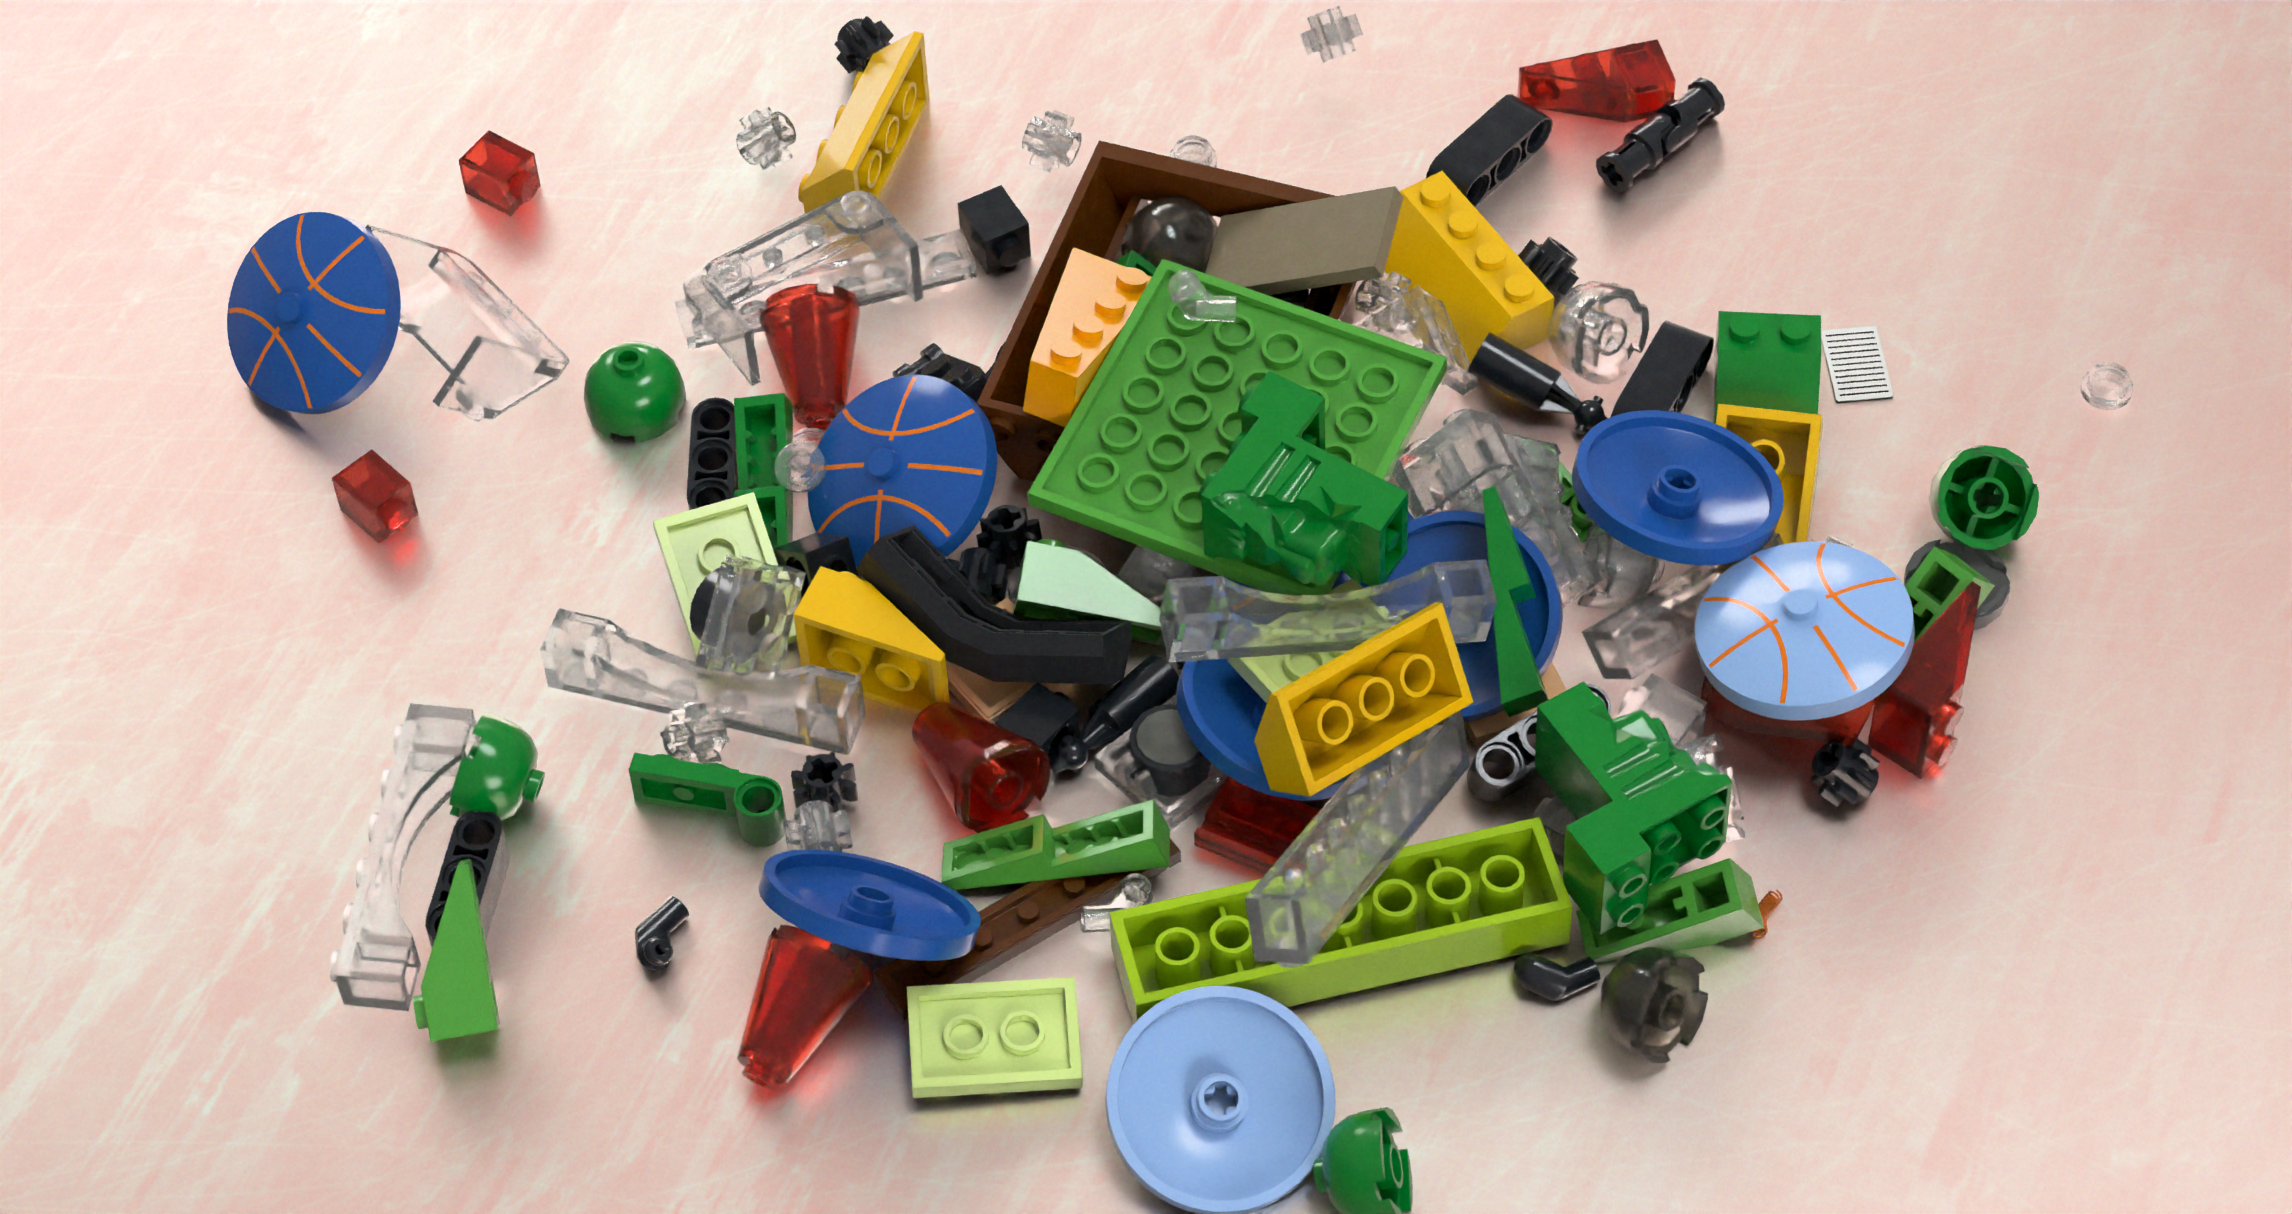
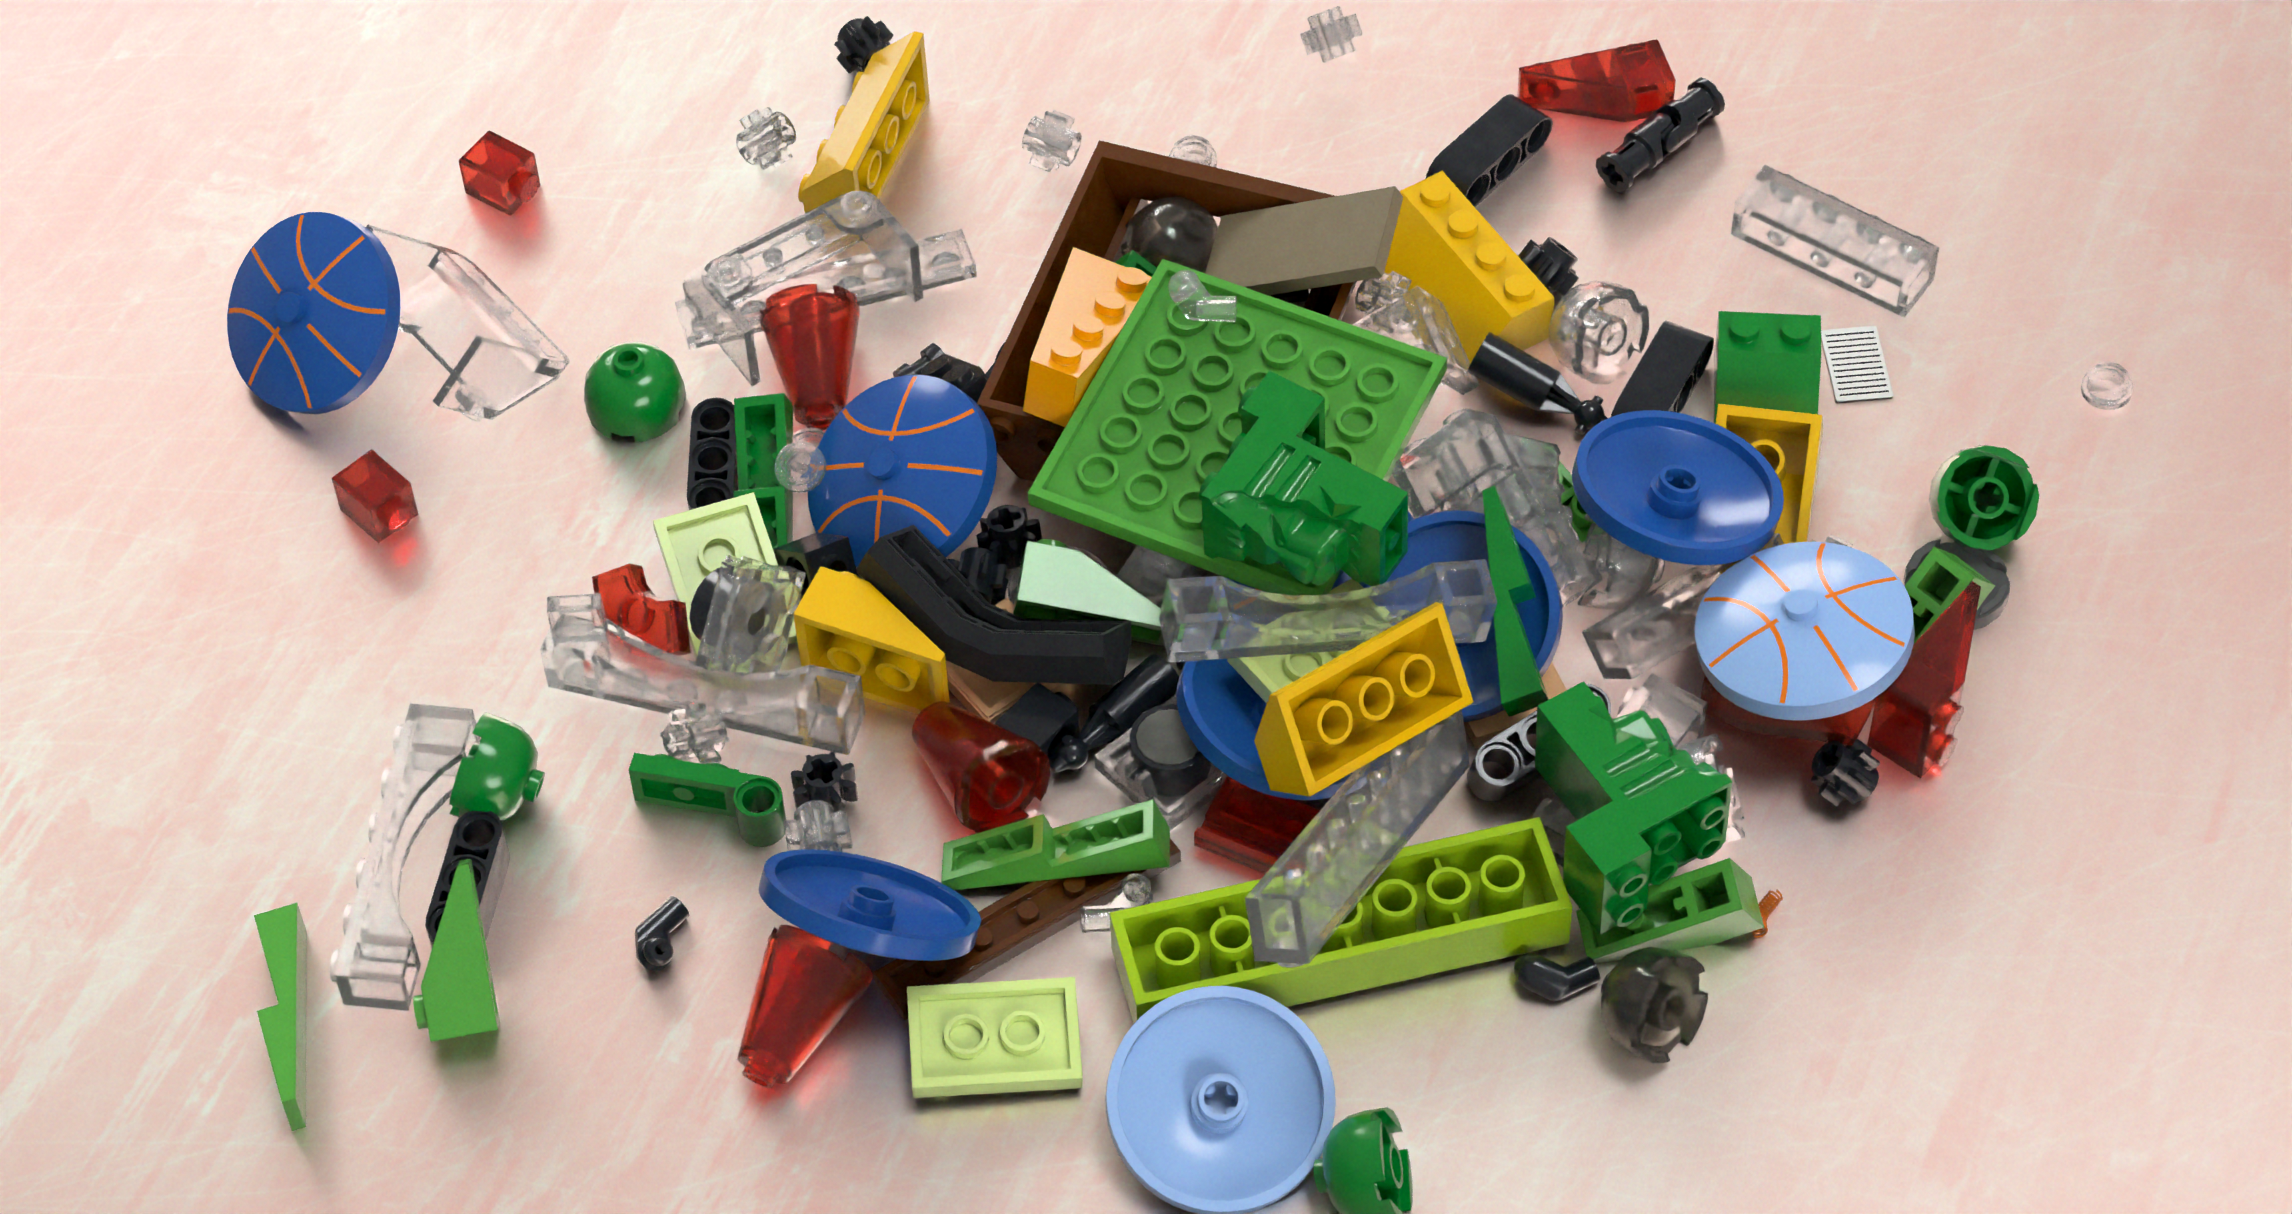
black brick [958,185,1031,275] -> none
none -> bright green slope [254,903,307,1131]
none -> clear tile [547,593,608,644]
none -> clear red tile [592,563,691,657]
none -> clear brick [1731,165,1939,318]

